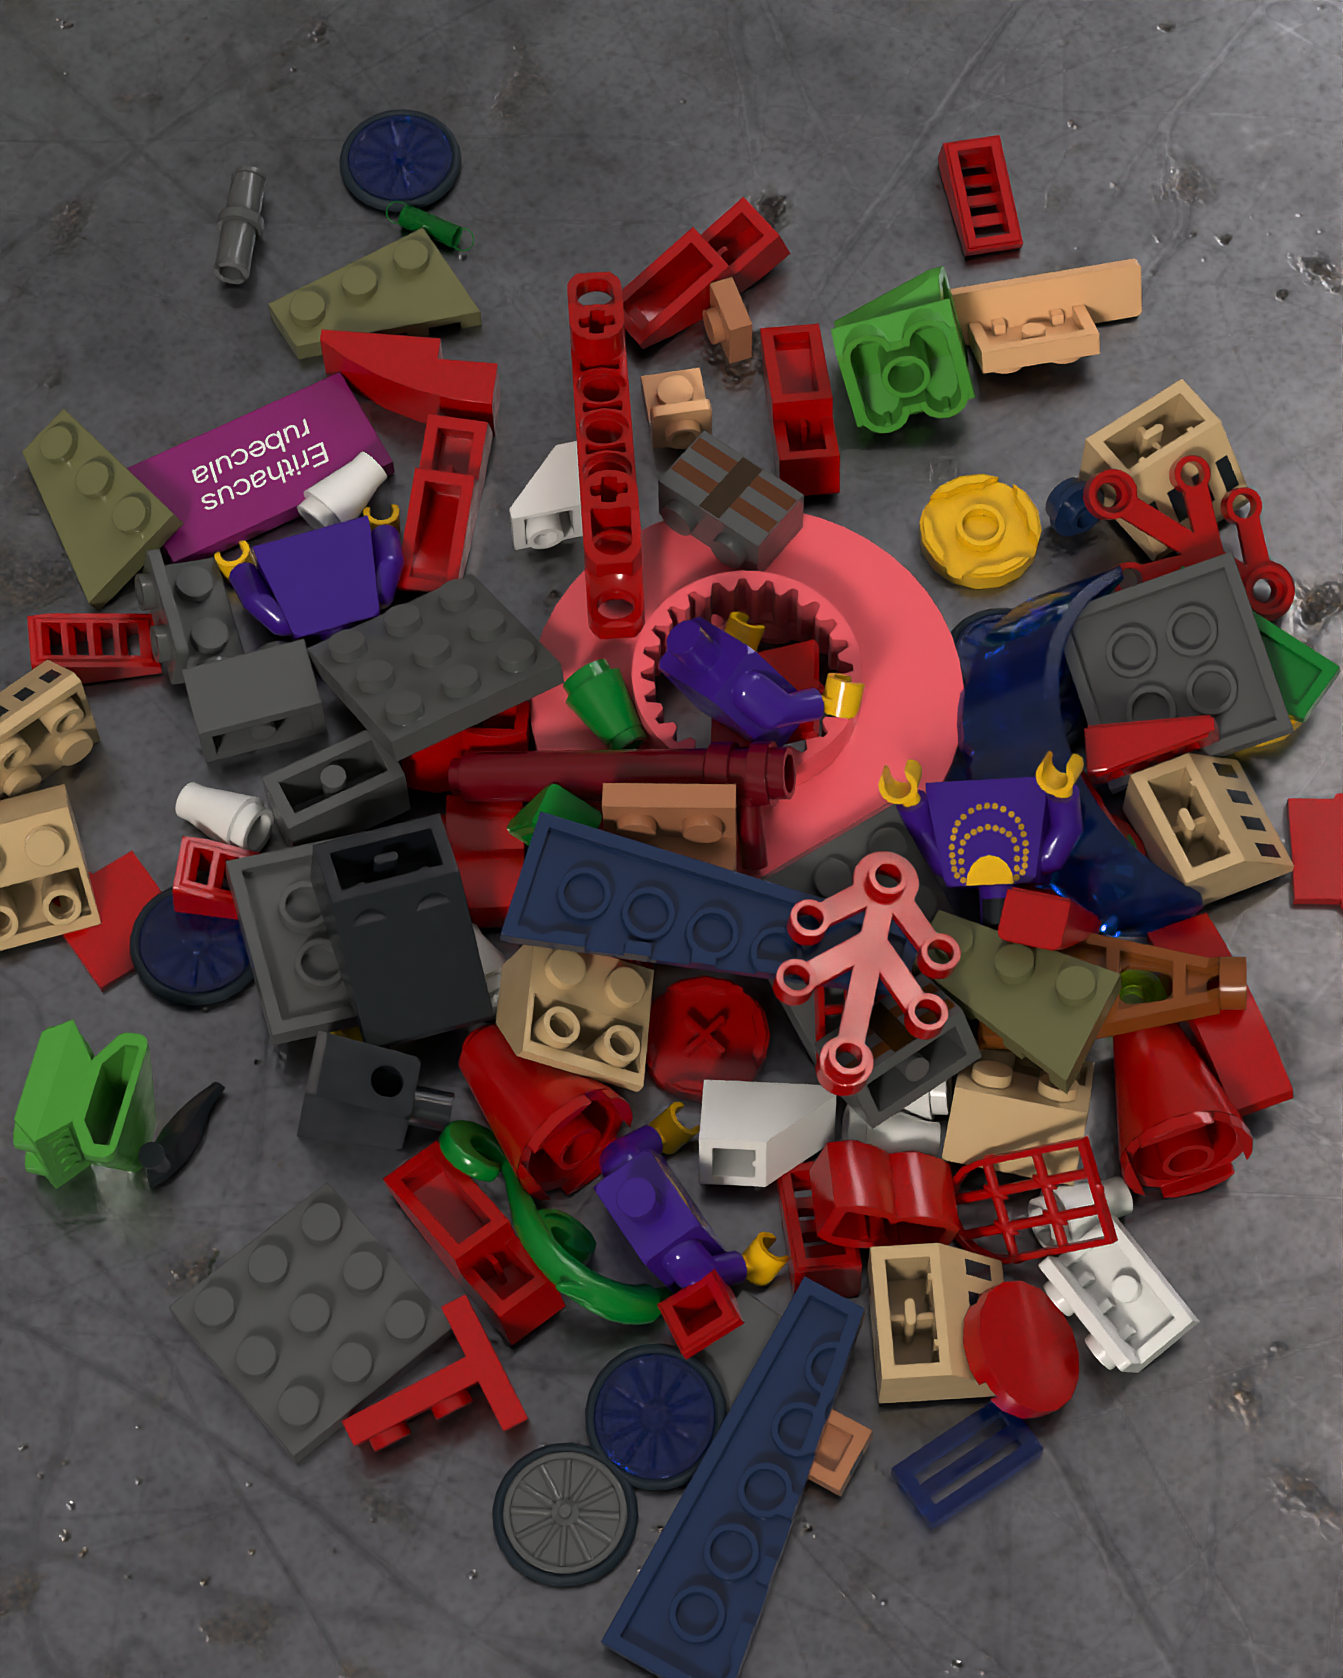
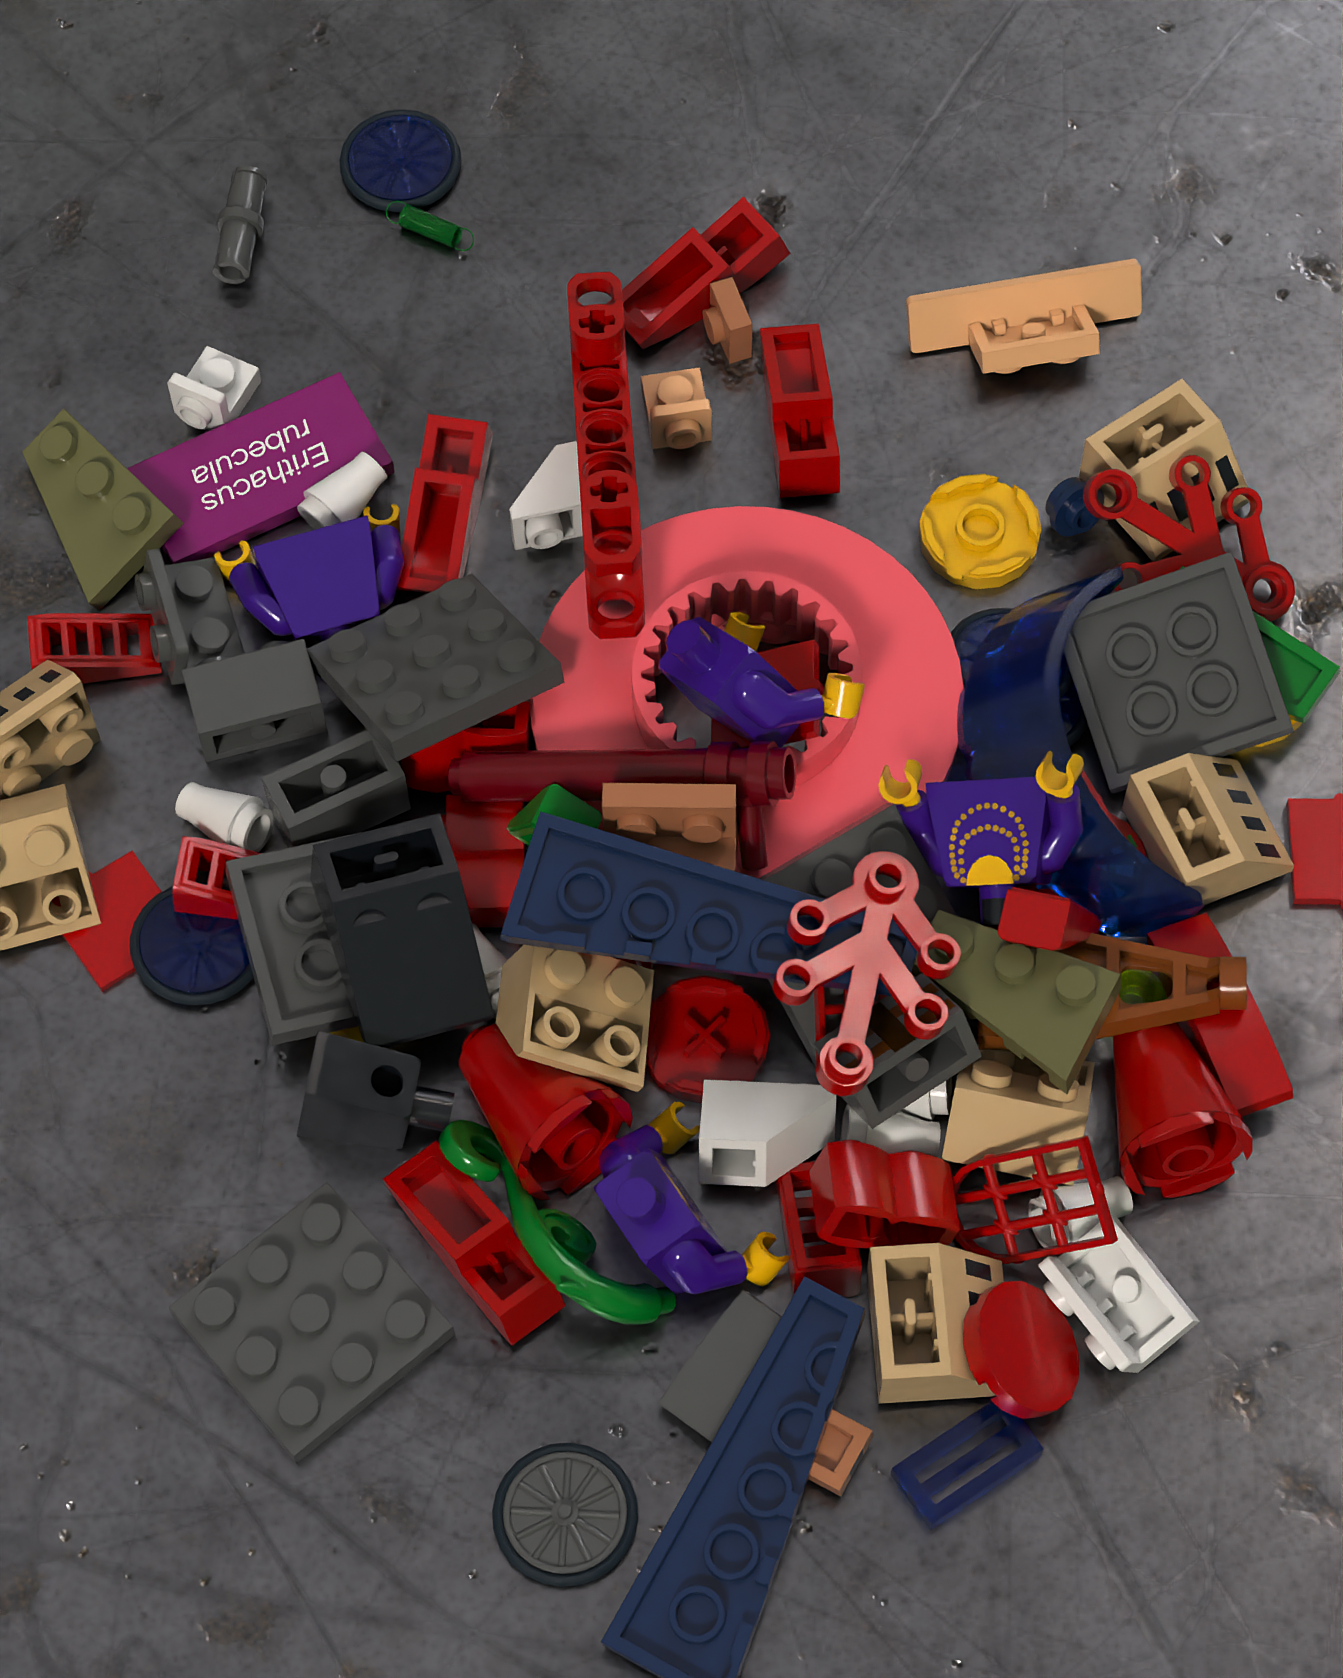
bright green piece [13,1019,157,1189] -> none
black bar [138,1082,225,1188] -> none
olive wing [268,228,482,359] -> none
red slope [320,329,501,436] -> none
red bracket [342,1294,529,1452] -> none
green cone [563,659,648,750] -> none
clear blue wheel [585,1343,727,1490] -> none
red slope [657,1268,744,1360] -> none
dark grey brick [658,430,804,572] -> none
bright green piece [831,266,976,433] -> none
red slope [937,135,1023,256] -> none
red slope [1084,715,1220,785] -> none
none -> white bracket [167,346,261,429]

